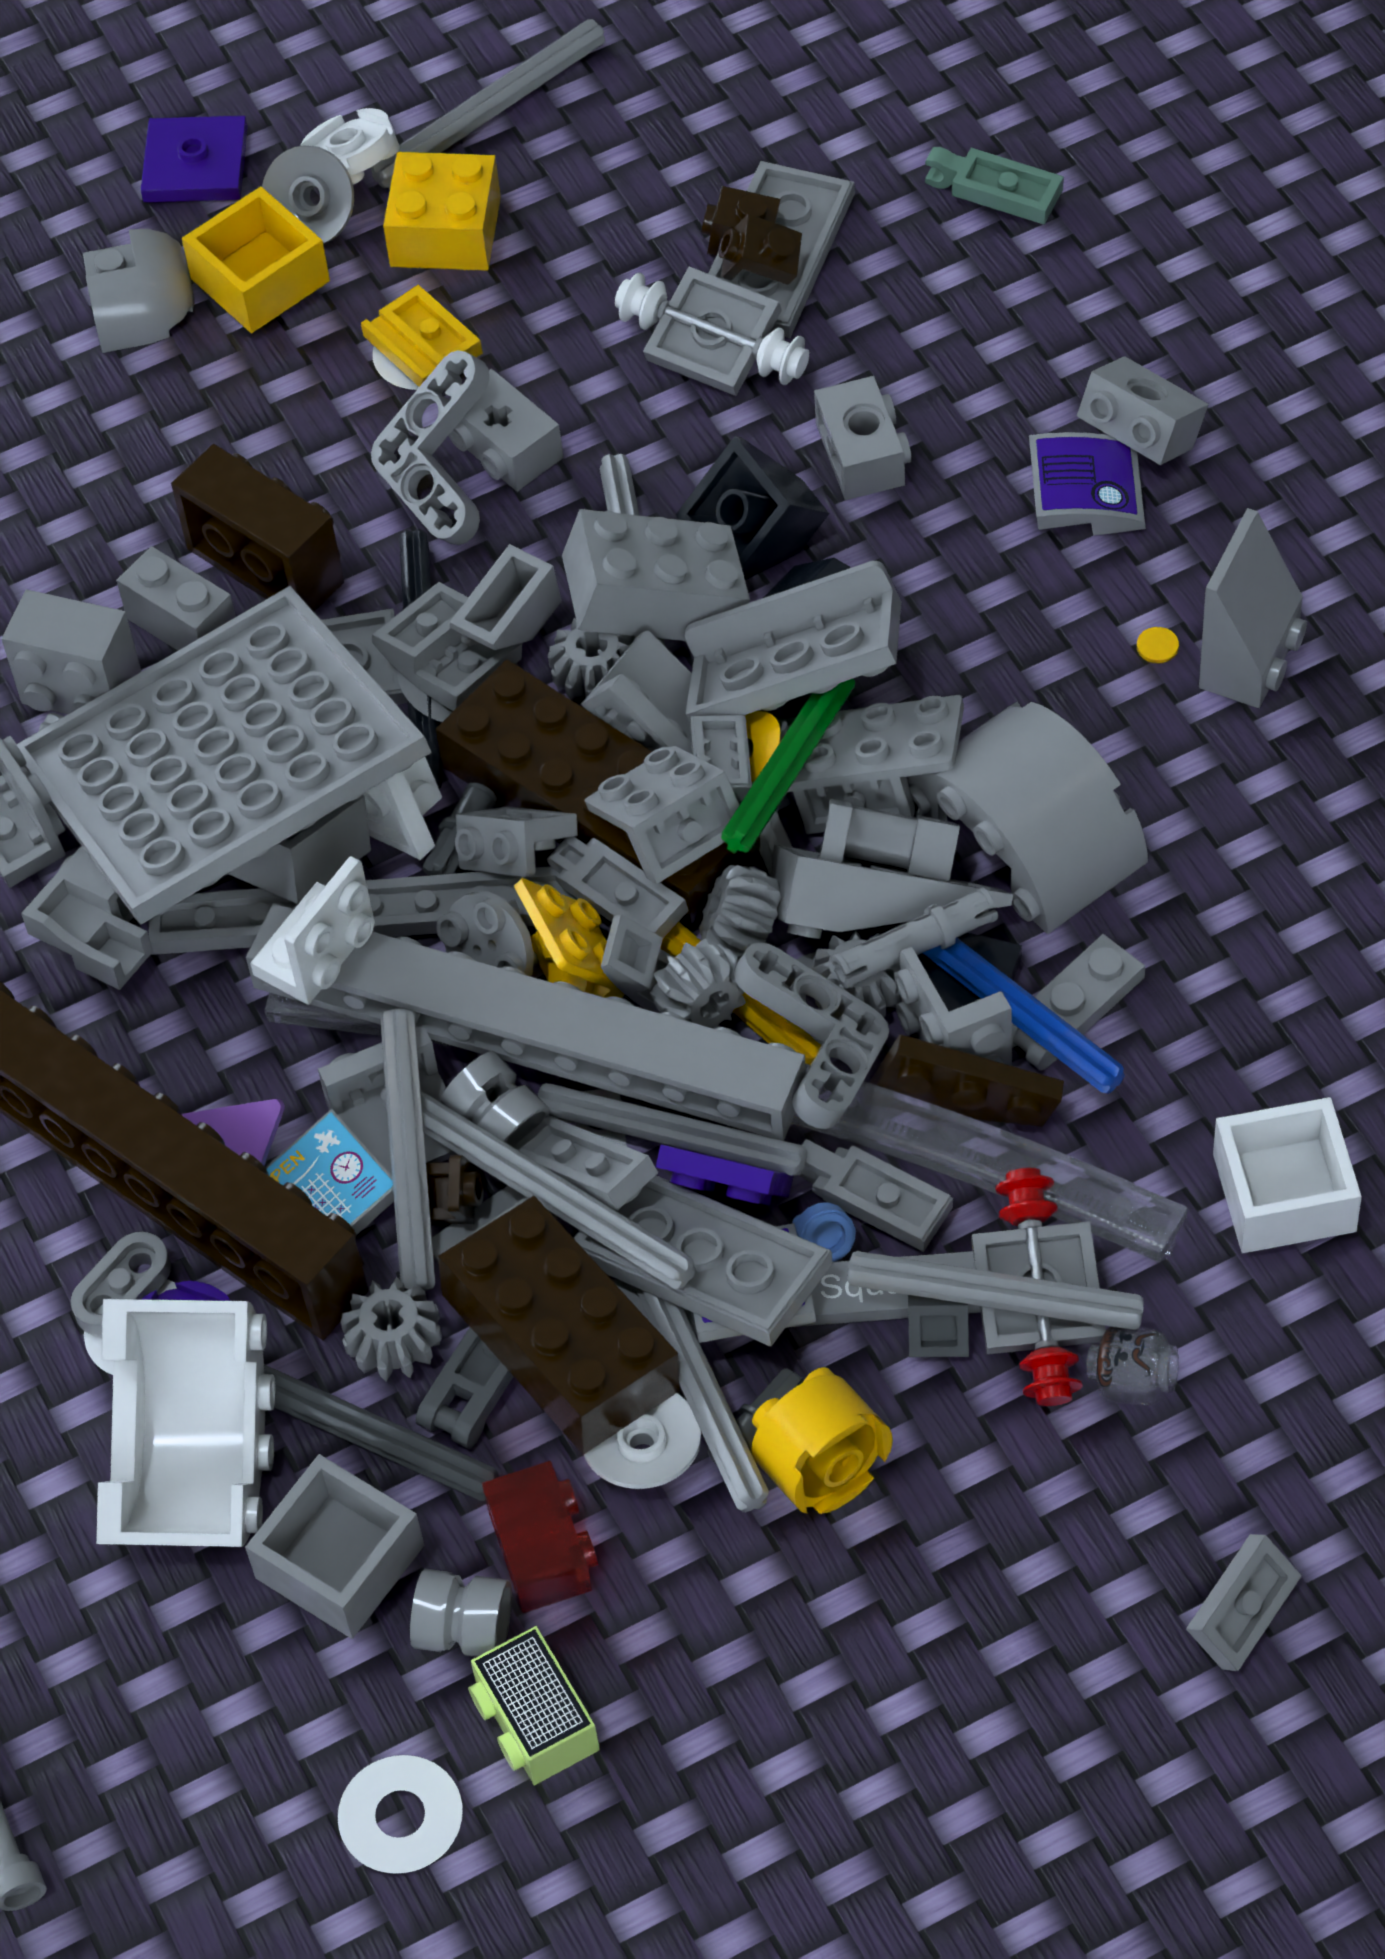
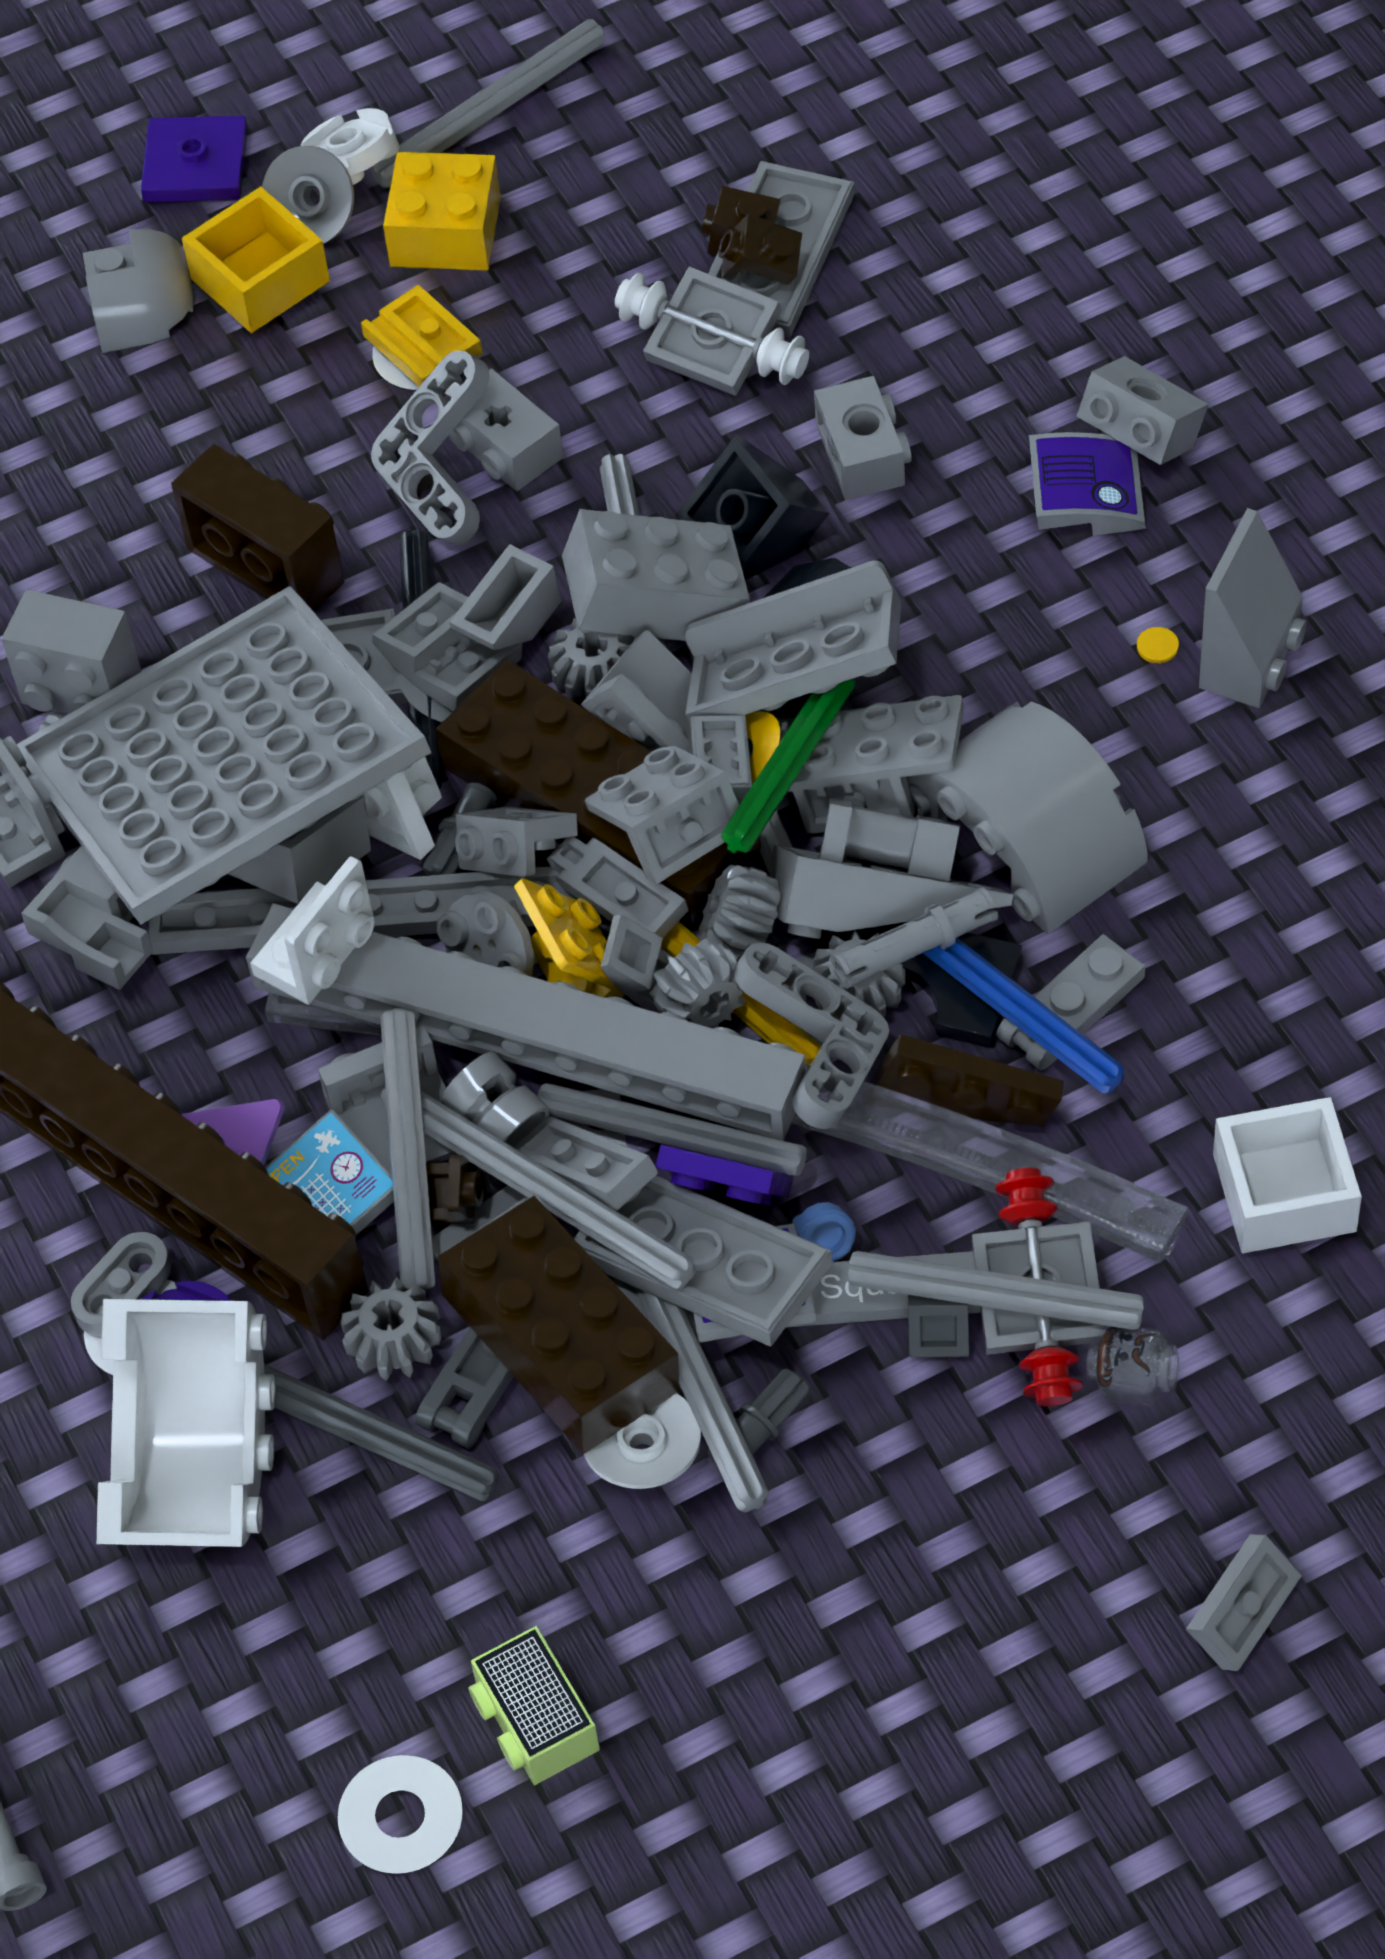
light grey brick [116,546,236,650] -> none
light grey piece [245,1454,425,1639] -> none
light grey wheel [410,1569,512,1657] -> none
clear red brick [481,1460,598,1614] -> none
yellow brick [752,1367,893,1514] -> none
light grey hinge [798,1139,953,1252] -> none
light grey bracket [894,947,1012,1066] -> none
sand green plate [925,147,1064,225] -> none

